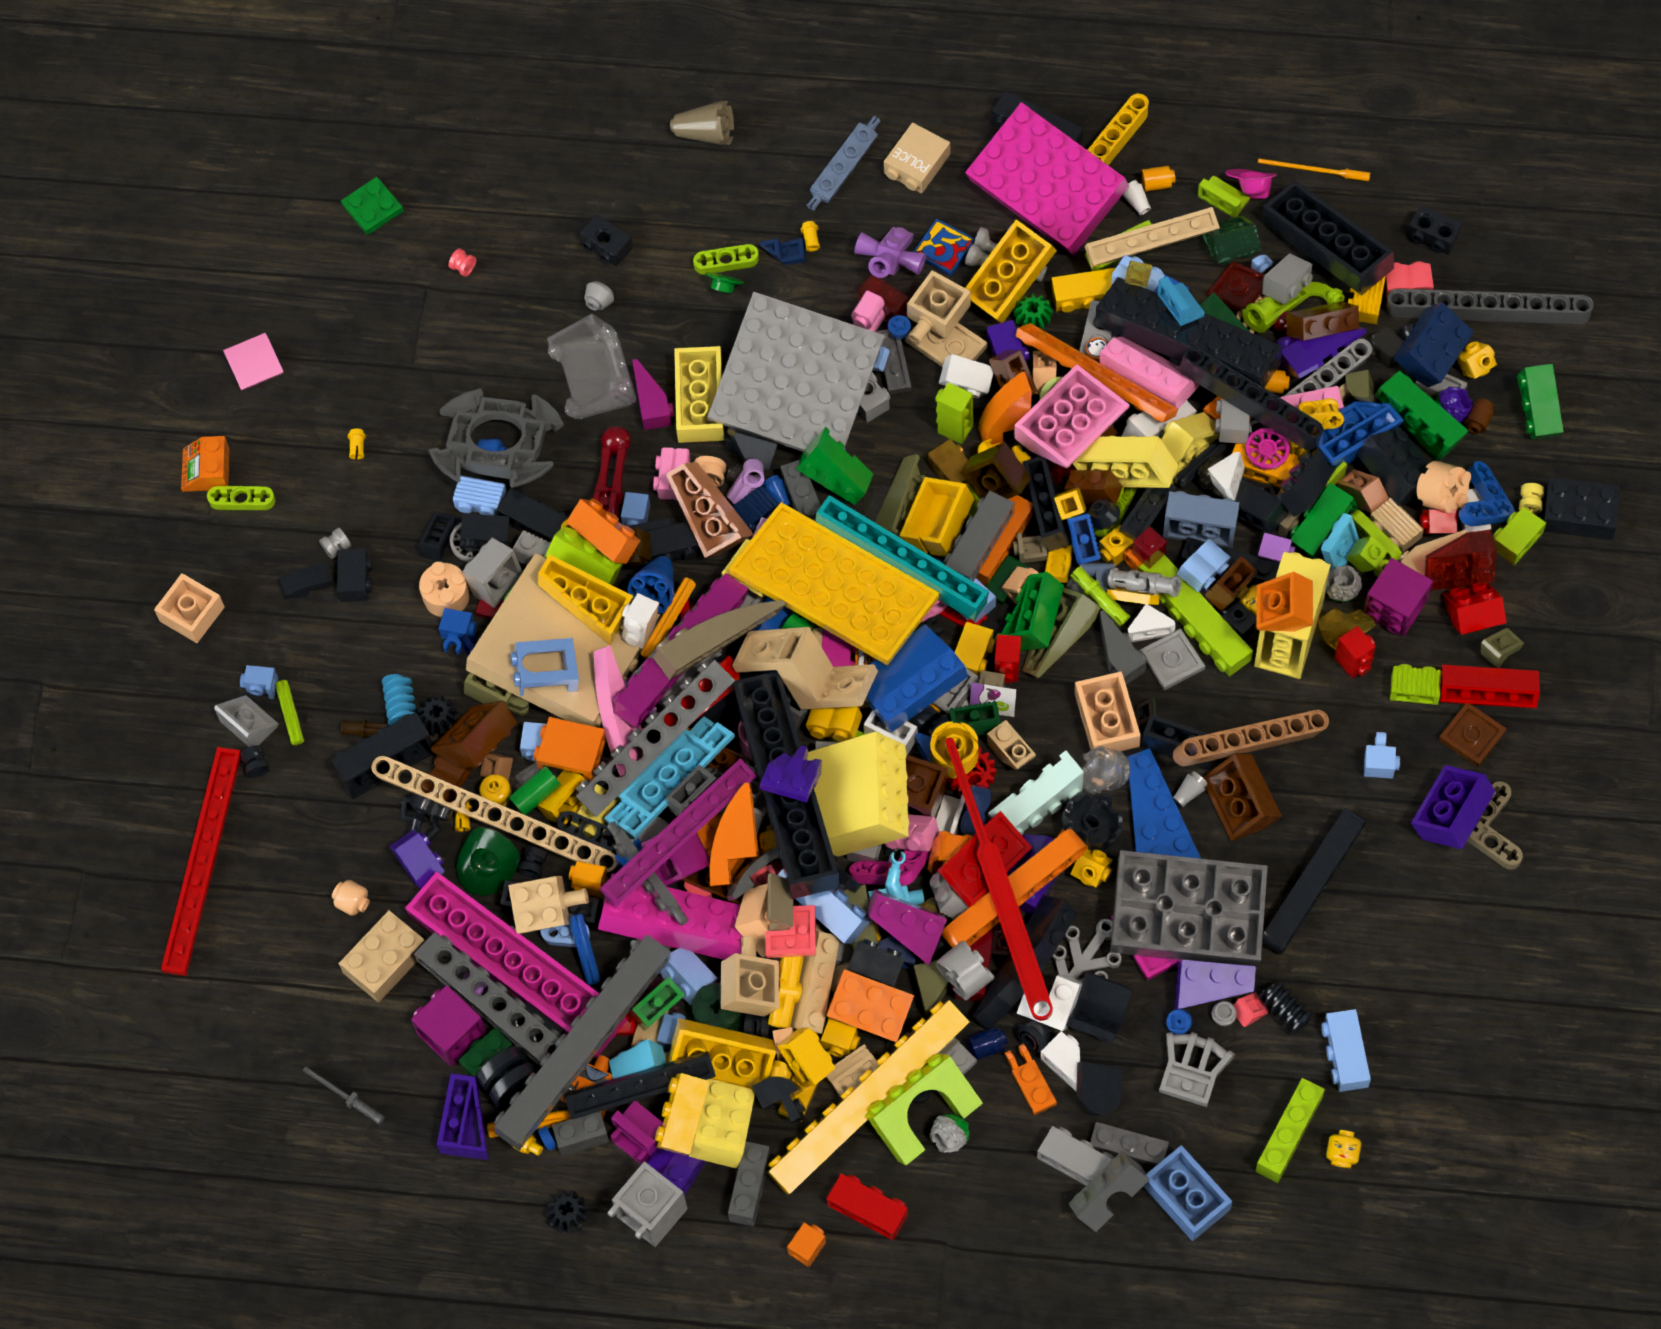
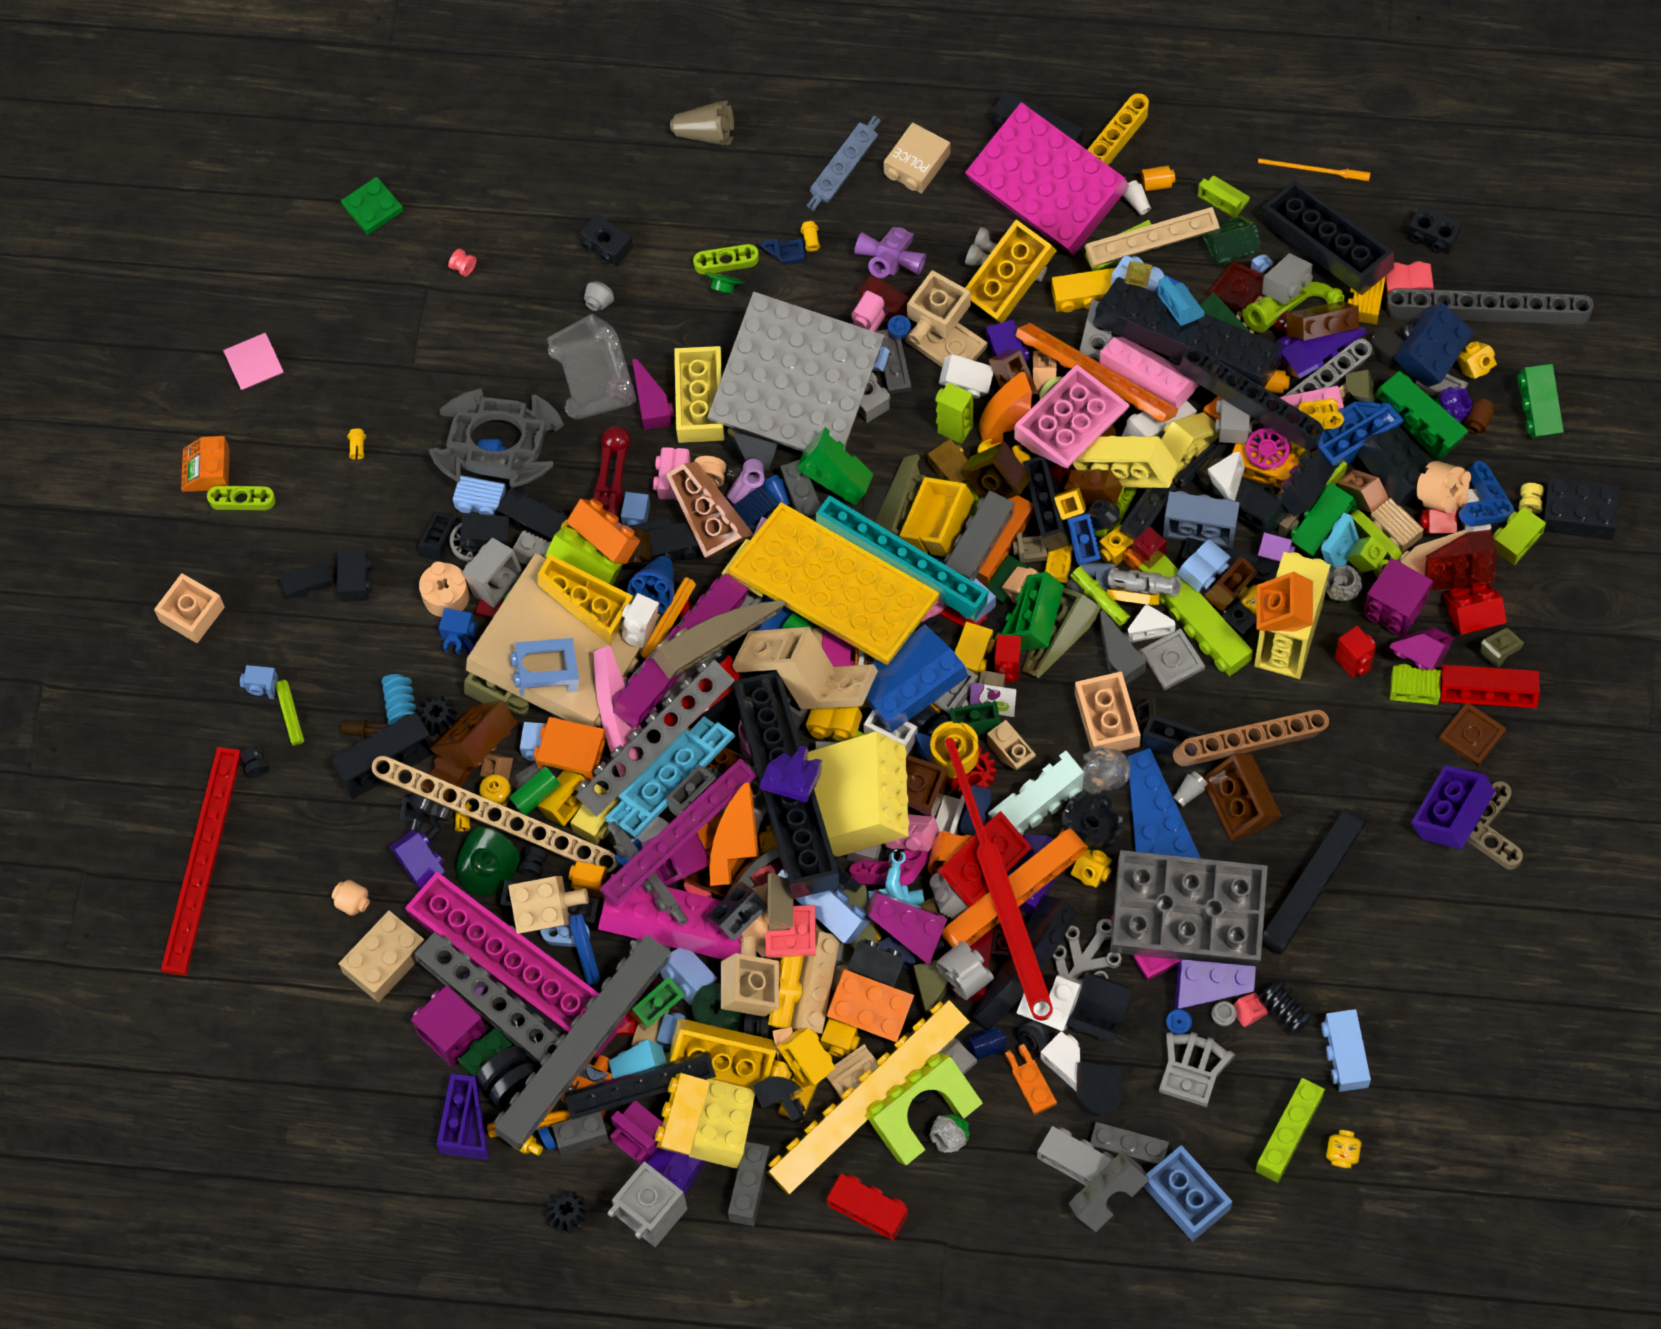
light grey slope [214,695,279,747] -> none
dark grey sword [303,1067,385,1125] -> none
light grey wheel [319,527,351,559] -> none
black beam [557,811,616,852] -> none
orange brick [787,1223,826,1267] -> none
tile [913,219,975,276] -> none
green gear [1013,293,1052,330] -> none
tile [1086,337,1108,362] -> none
dark pink piece [1225,169,1277,199] -> none
clear yellow arch [1317,608,1375,650] -> none
light blue brick [1364,732,1400,779] -> none
none -> black brick [707,881,768,942]
none -> magenta slope [1390,627,1454,670]

